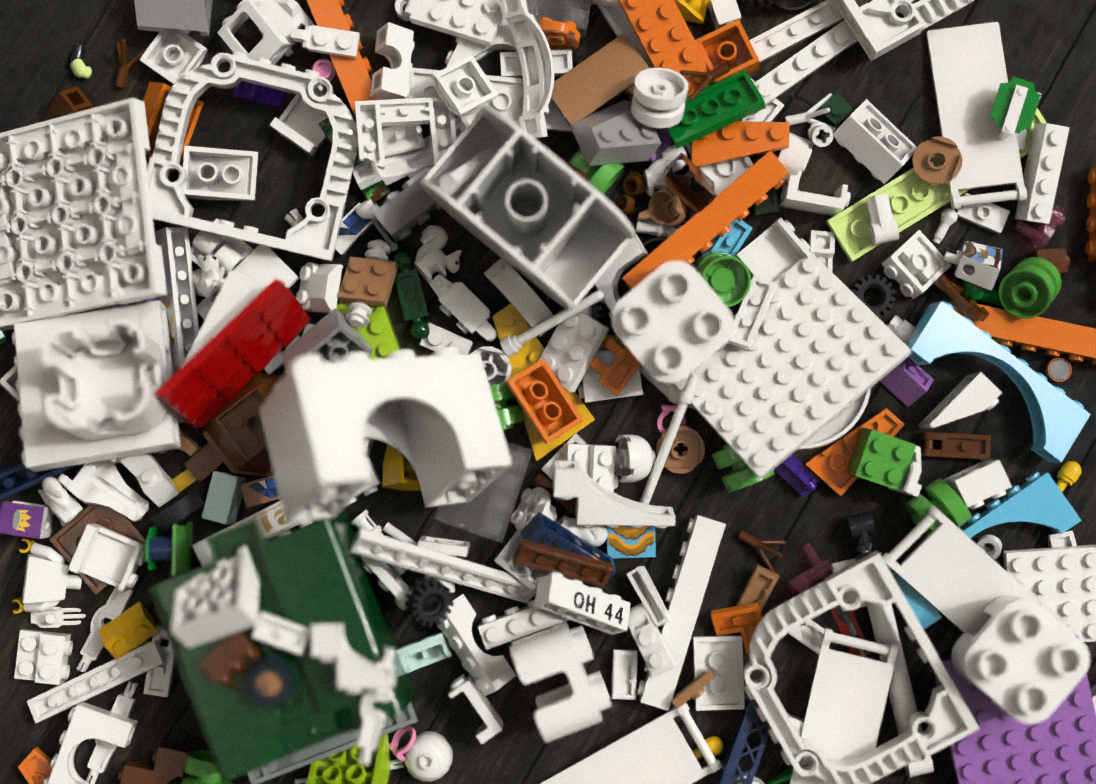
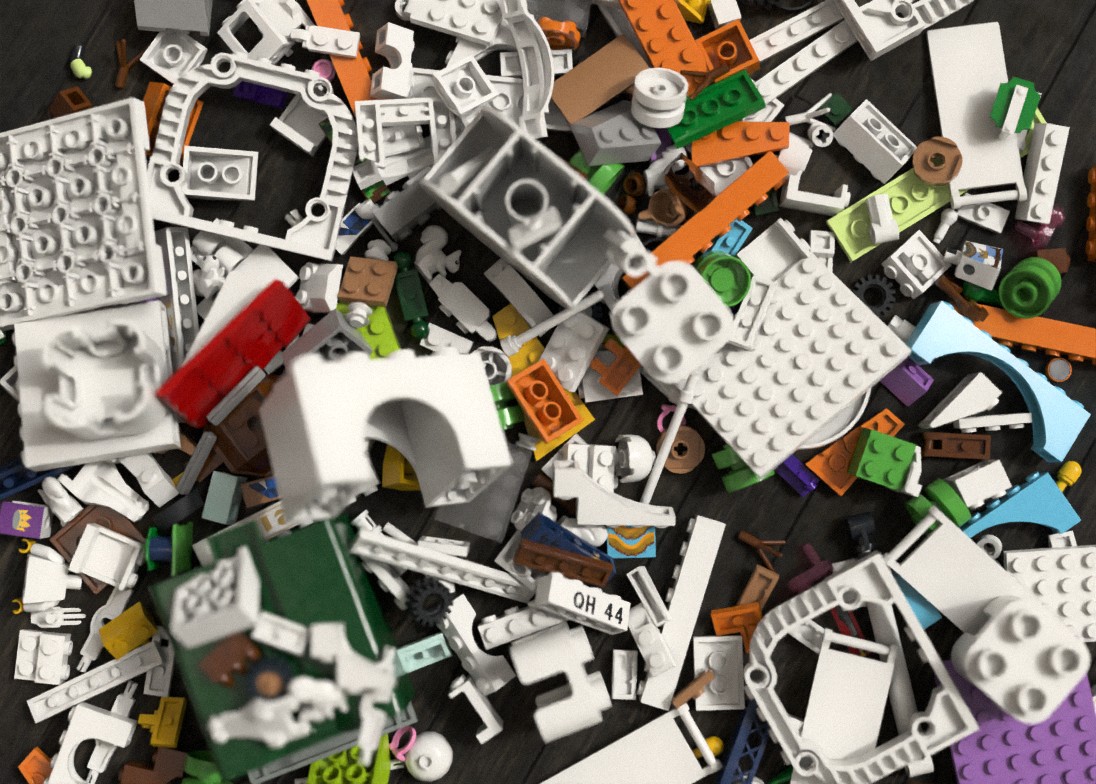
none -> yellow hinge [138,697,187,748]
none -> light grey axle [176,431,217,495]
none -> light grey axle [206,366,266,426]
none -> white animal [208,696,310,748]
none -> white animal [288,677,348,722]
none -> white plate [509,207,562,251]
none -> white bush [515,433,540,451]
none -> white plate [603,228,662,277]
none -> white plate [953,412,1032,433]

